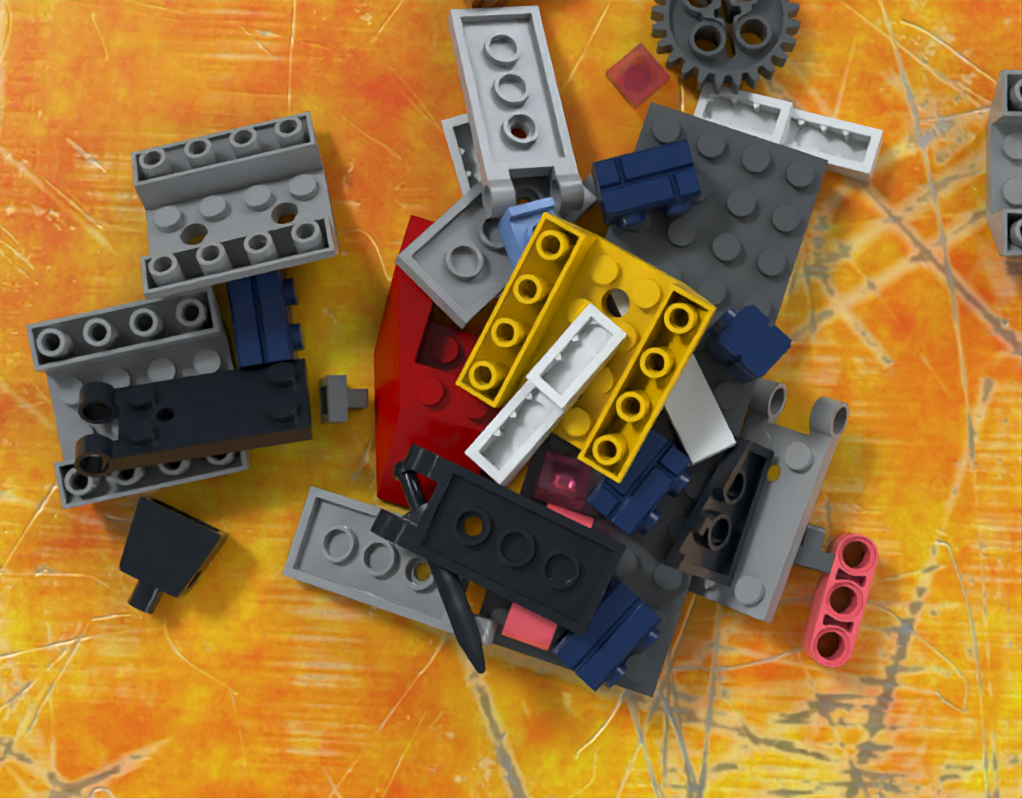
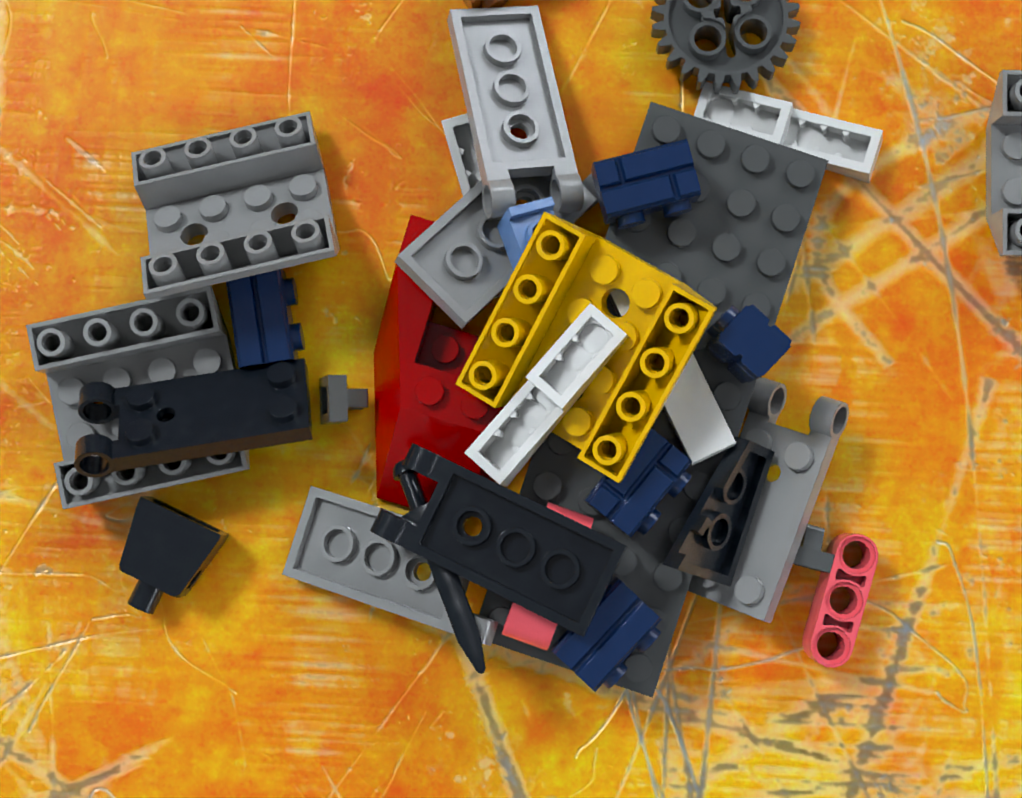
clear pink plate [534,451,592,512] -> none
clear pink plate [605,42,671,110] -> none

